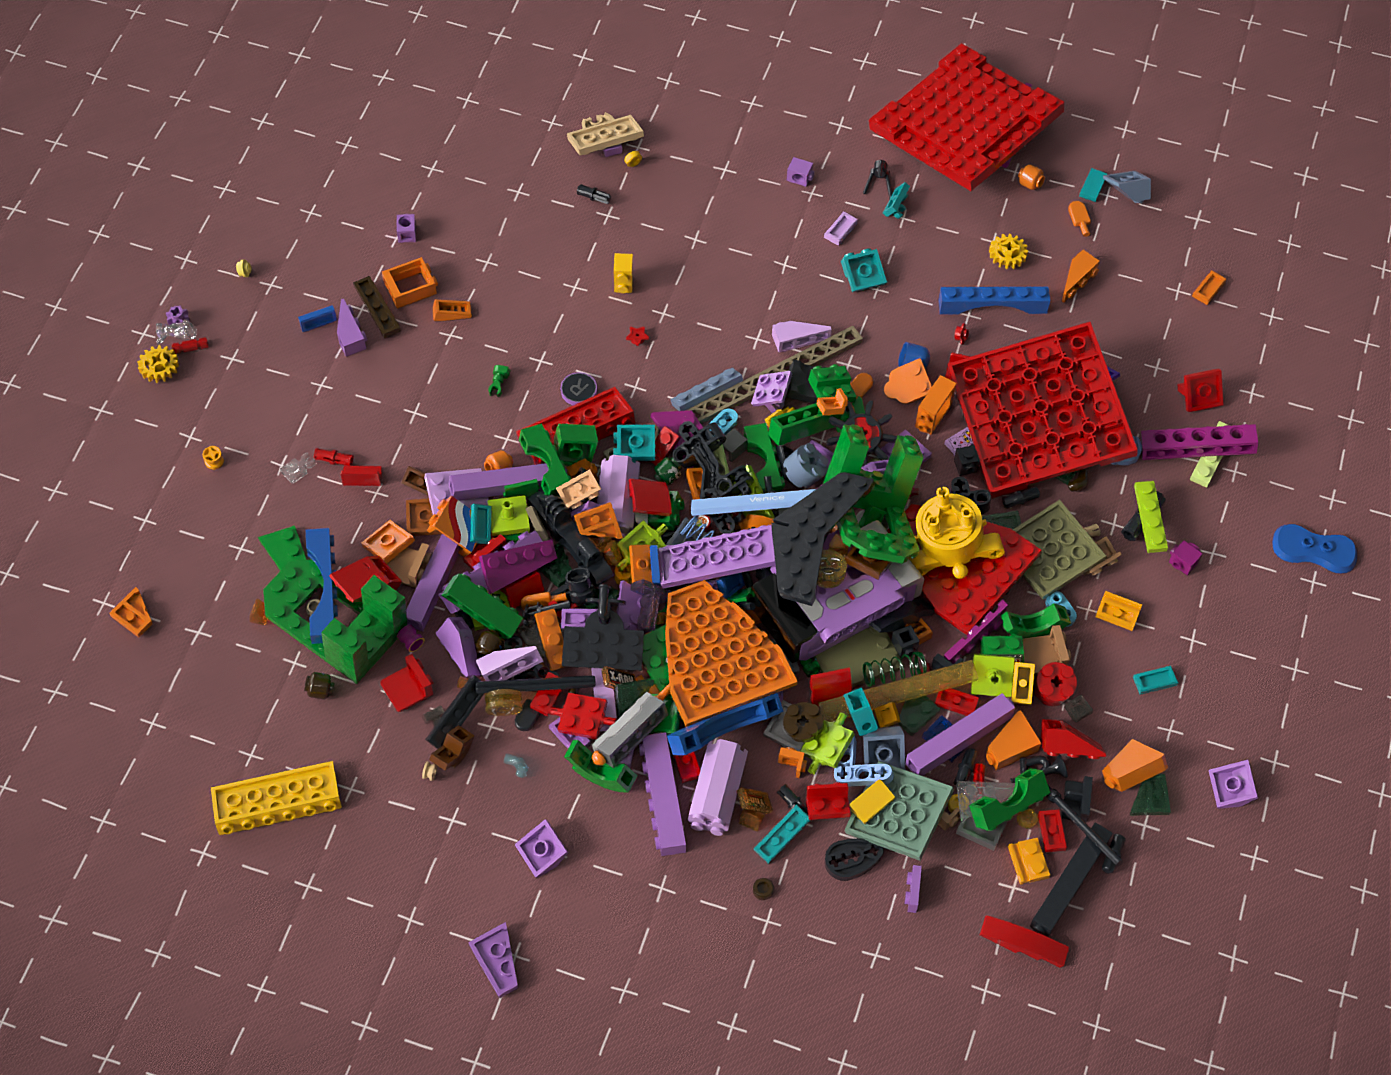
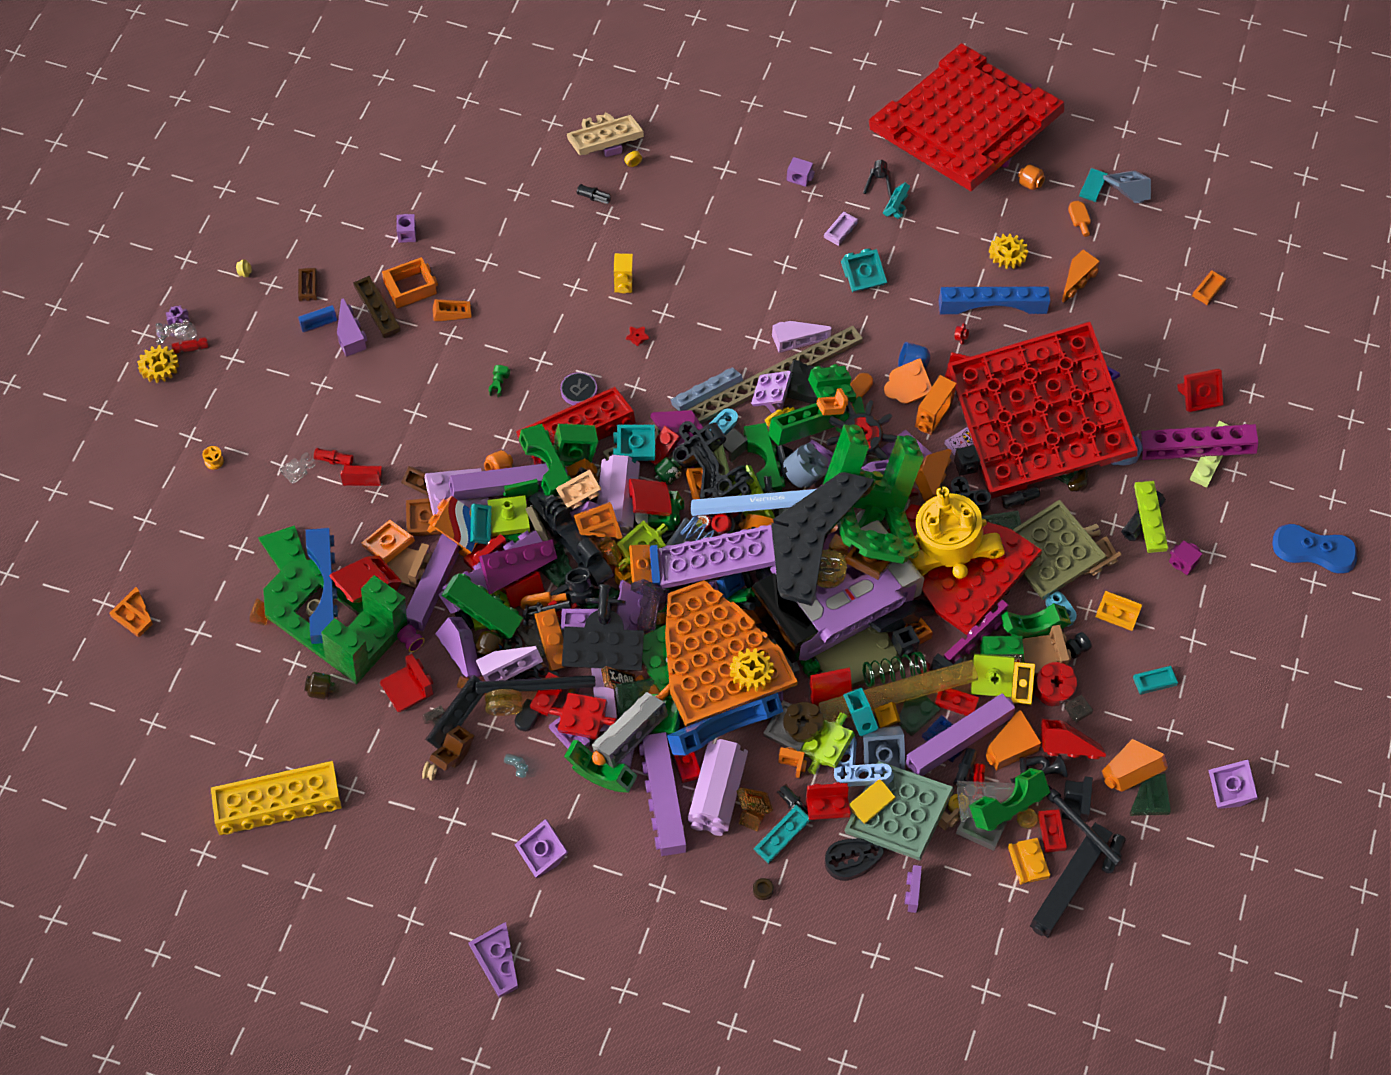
red slope [980,915,1069,968] -> none
none -> reddish brown tile [298,268,317,301]
none -> red tile [711,513,732,534]
none -> yellow gear [730,648,774,691]
none -> orange slope [915,449,952,502]
none -> black wheel [1065,632,1092,659]

